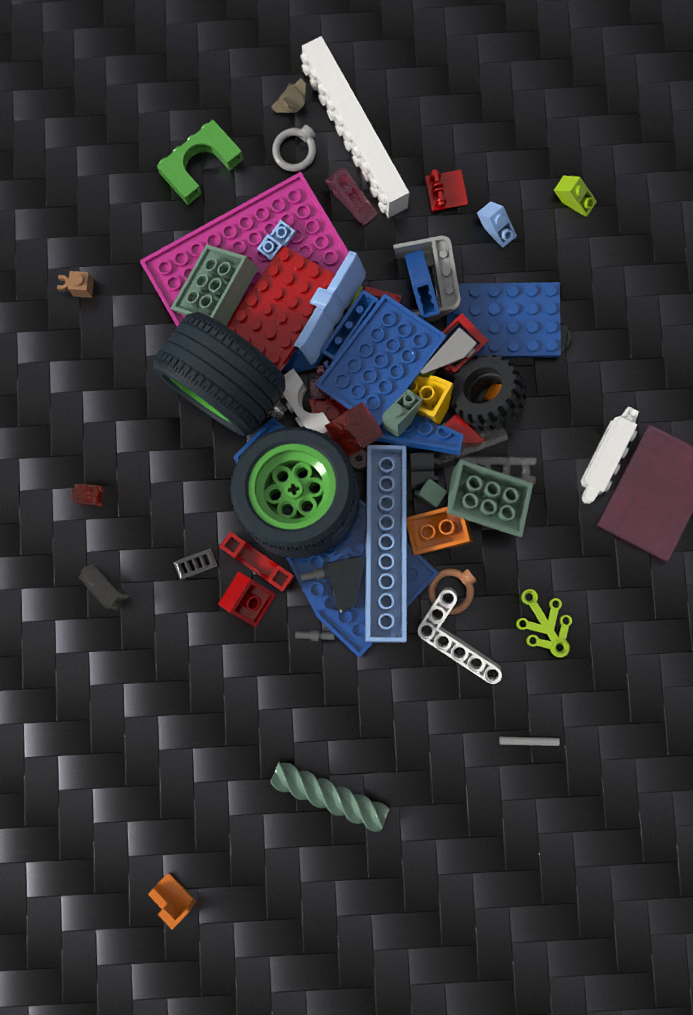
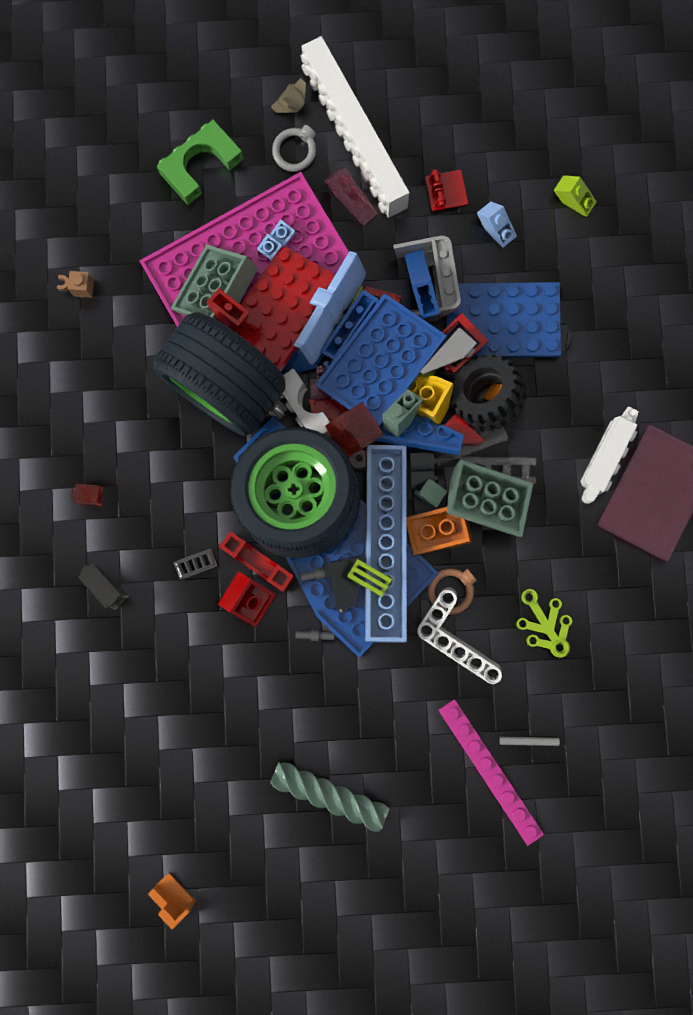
none -> red slope [207,288,250,332]
none -> lime tile [347,559,392,597]
none -> dark pink plate [438,699,544,846]

